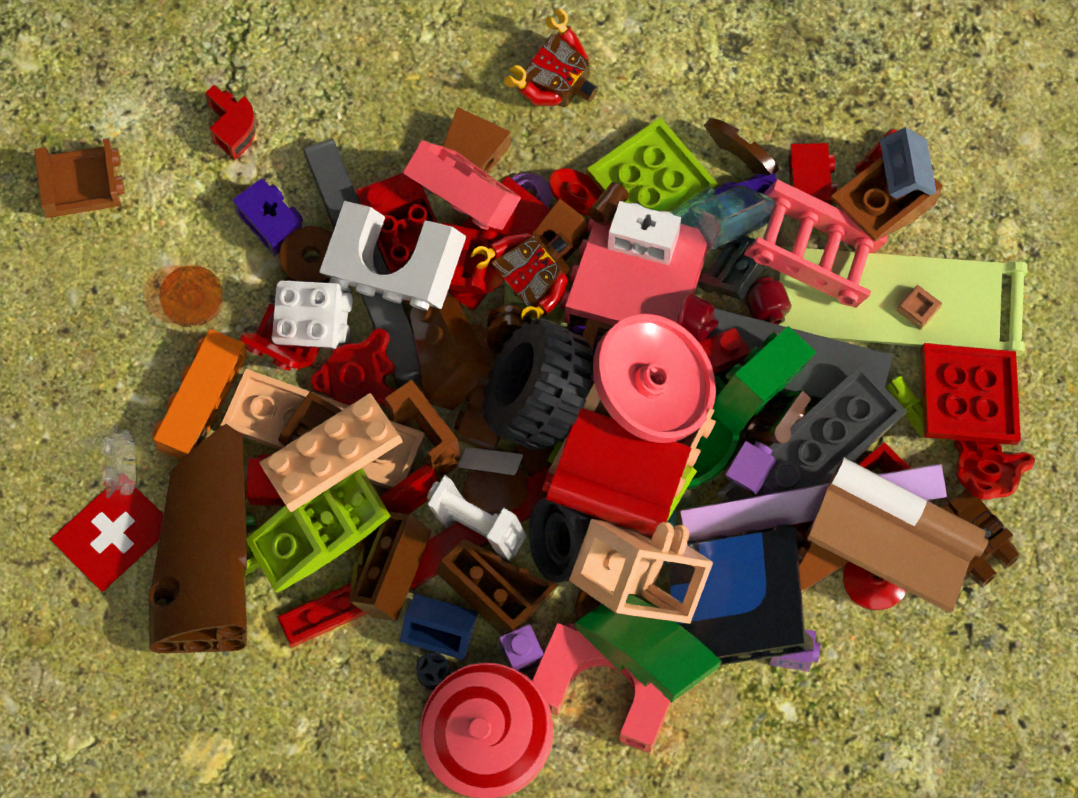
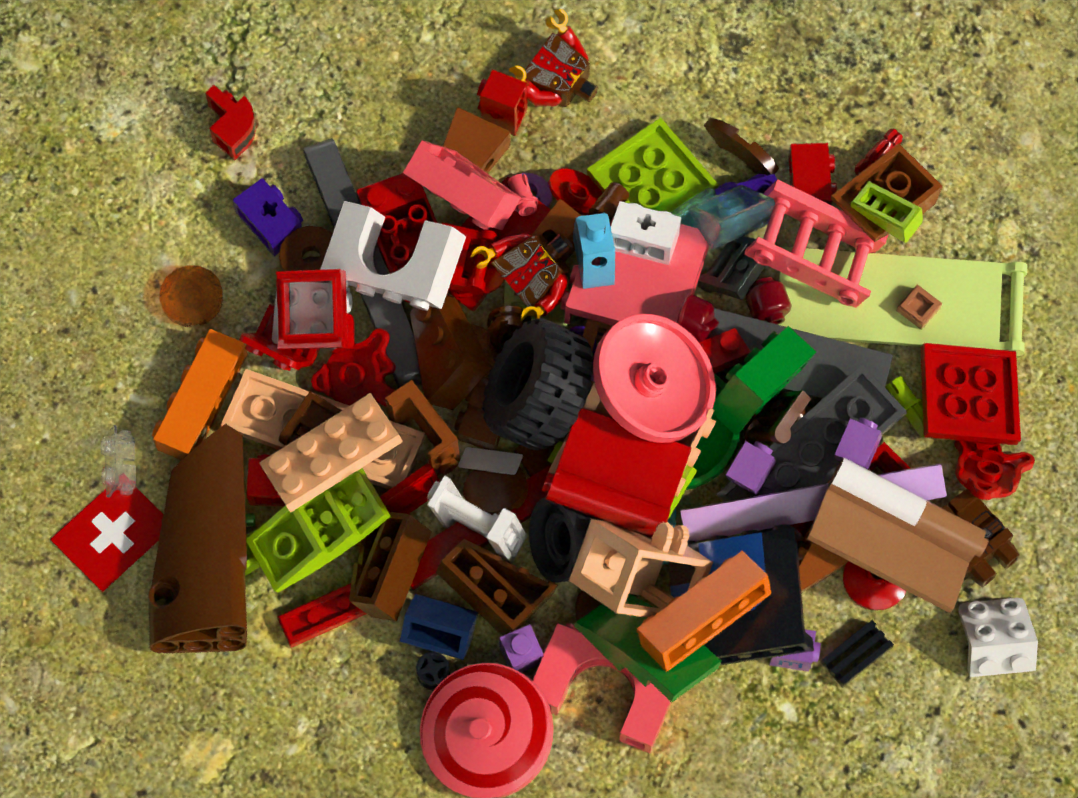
dark orange panel [34,138,125,218] -> none
sand blue panel [880,127,937,199] -> none
none -> red piece [276,269,355,351]
none -> red brick [477,69,527,136]
none -> coral pin [508,174,538,216]
none -> medium azure torso [573,213,615,289]
none -> orange brick [637,551,771,672]
none -> black tile [821,620,894,688]
none -> medium lavender brick [835,418,882,470]
none -> lime slope [851,181,923,243]
none -> white bracket [959,598,1038,677]

